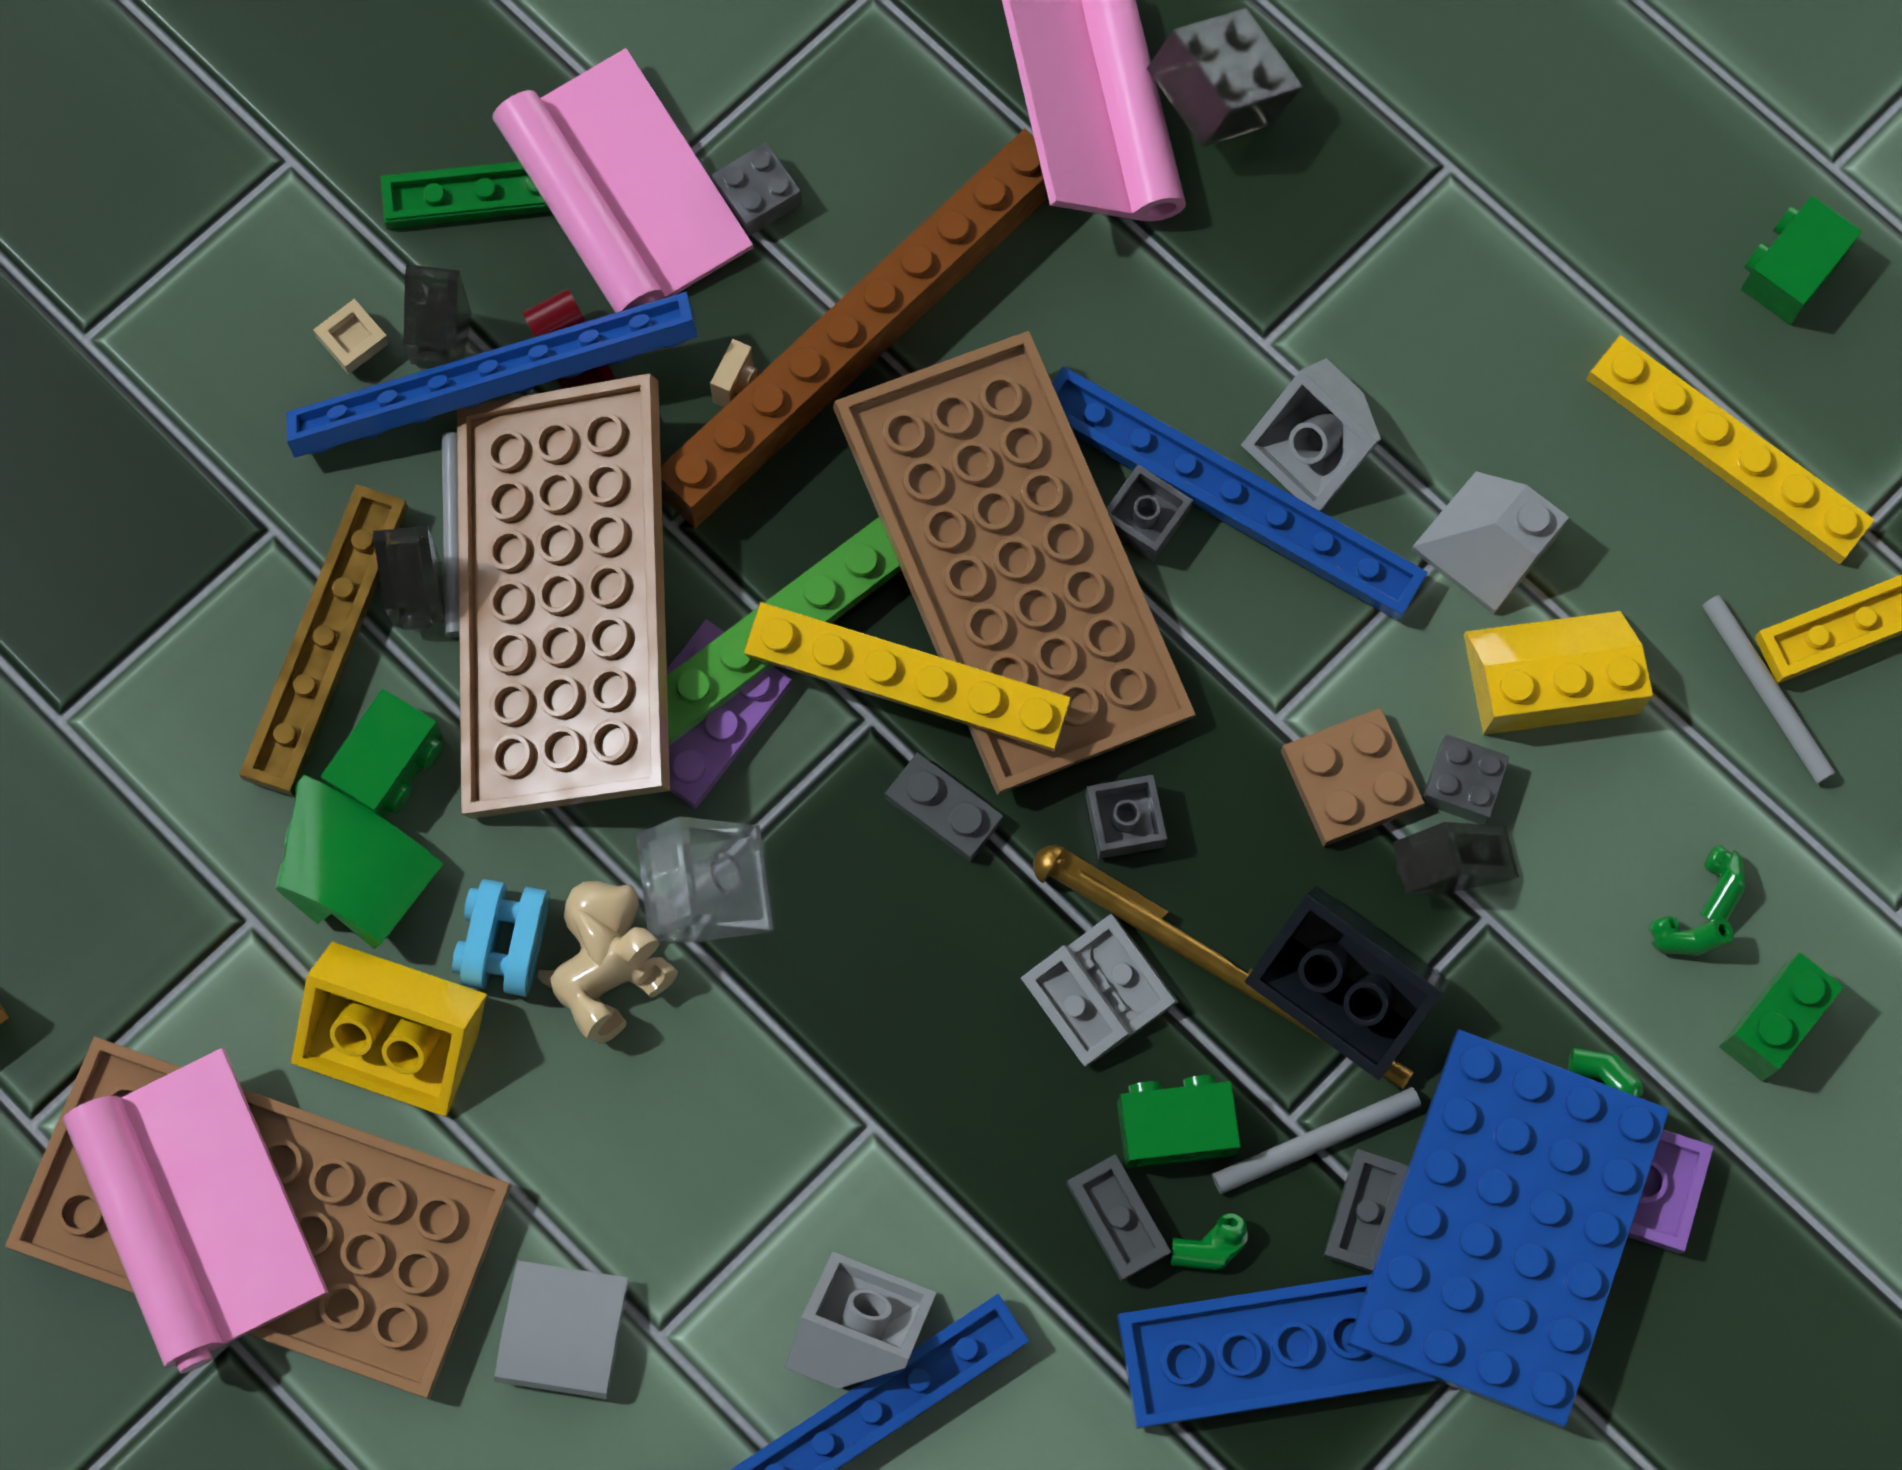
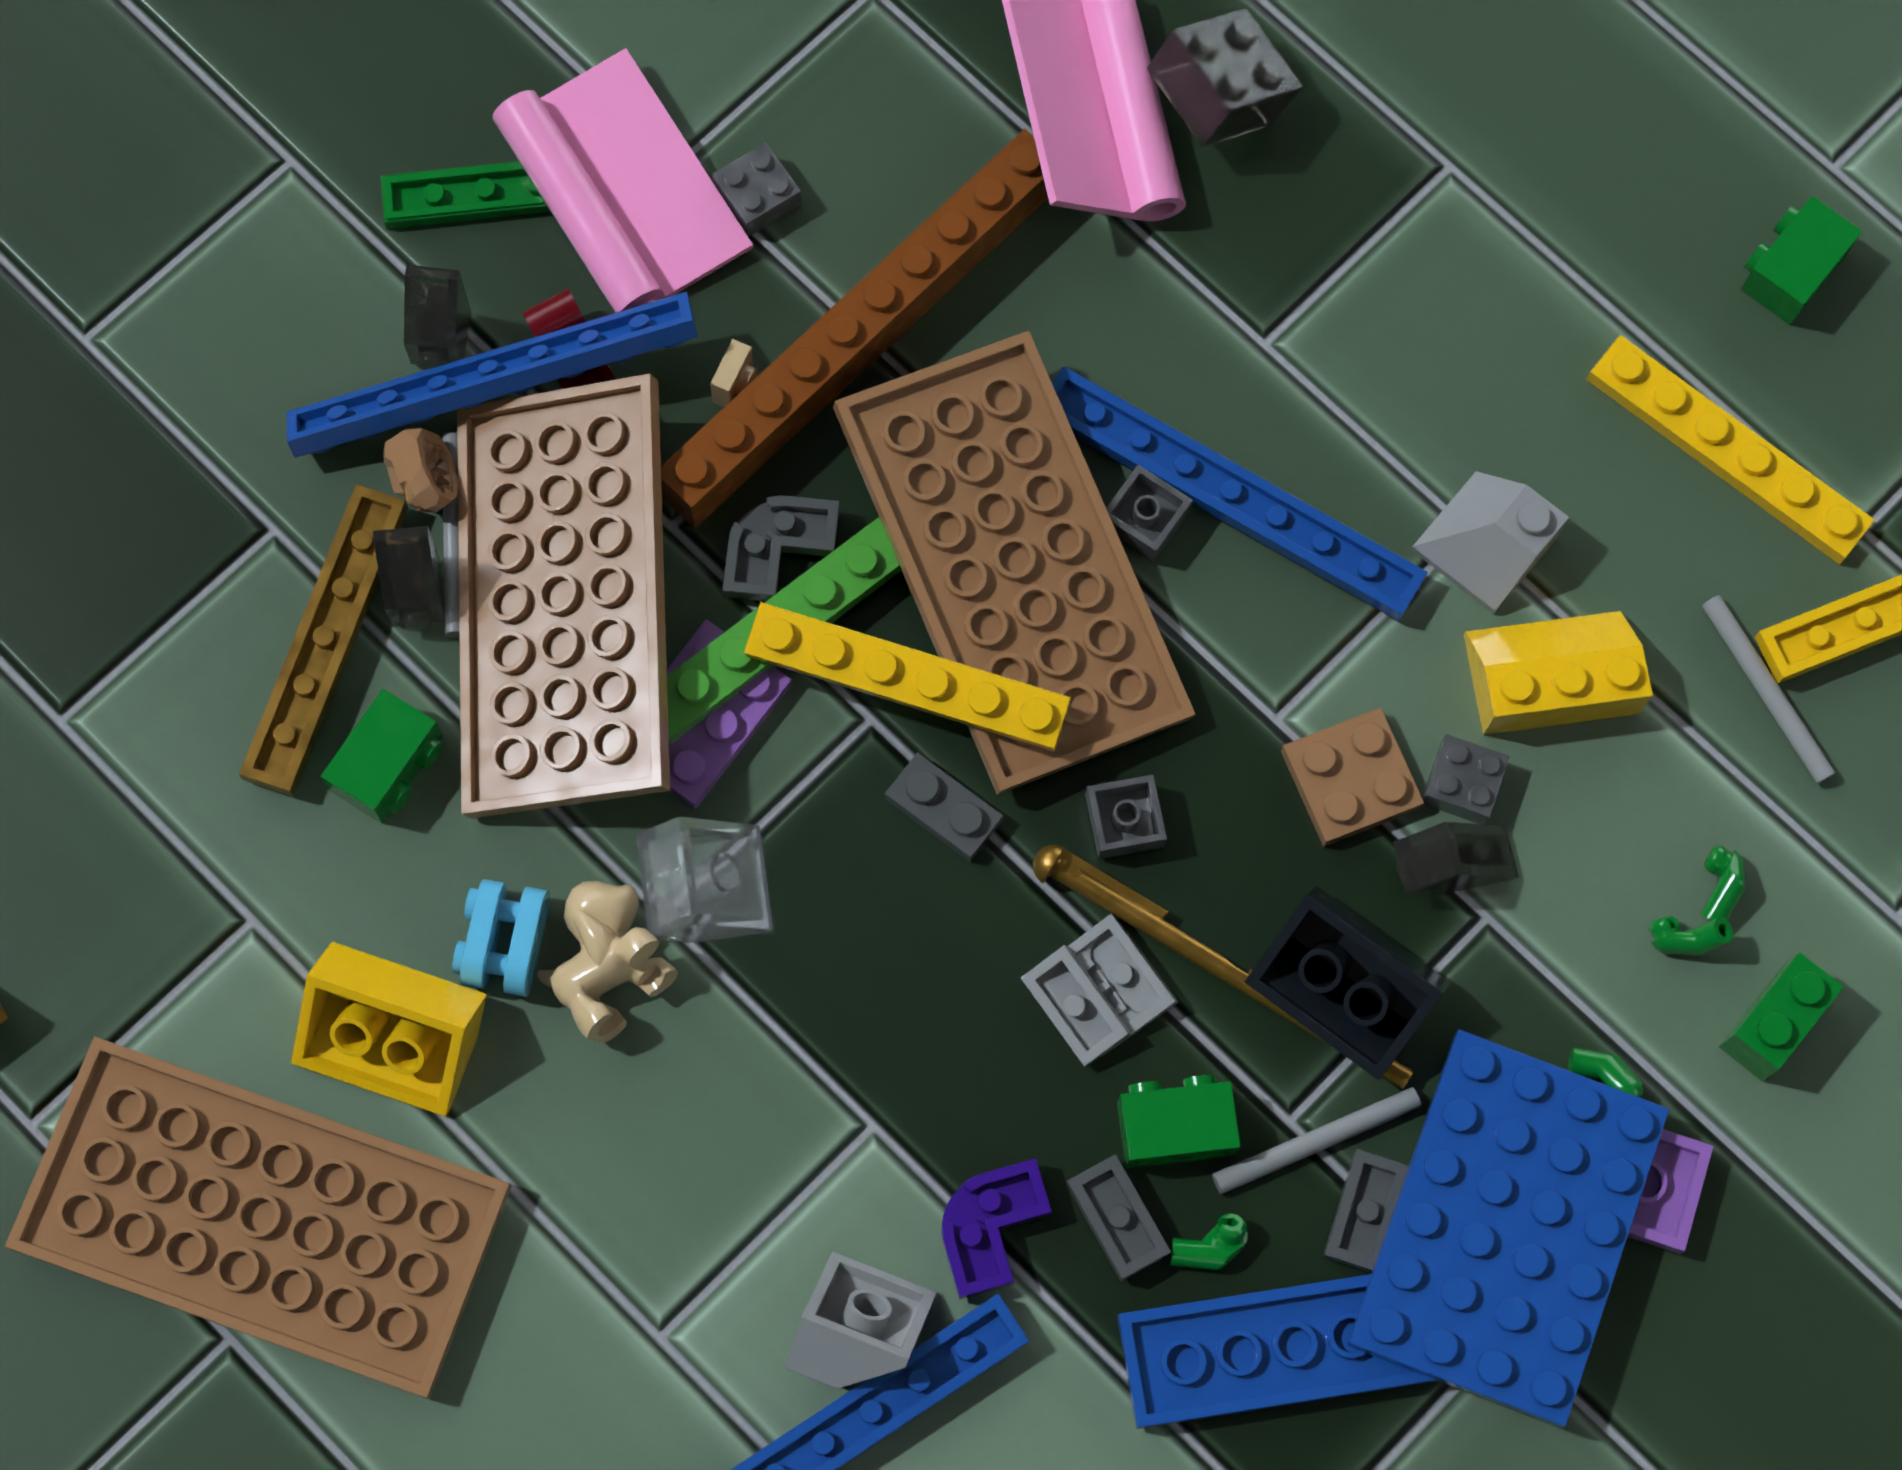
bright pink door [63,1048,329,1374] -> none
green slope [275,775,444,949] -> none
tan plate [313,298,390,375] -> none
light grey slope [494,1260,628,1399] -> none
light grey slope [1241,358,1381,511] -> none
none -> medium nougat rock [383,428,459,513]
none -> dark grey plate [722,496,840,601]
none -> dark purple plate [941,1158,1052,1300]

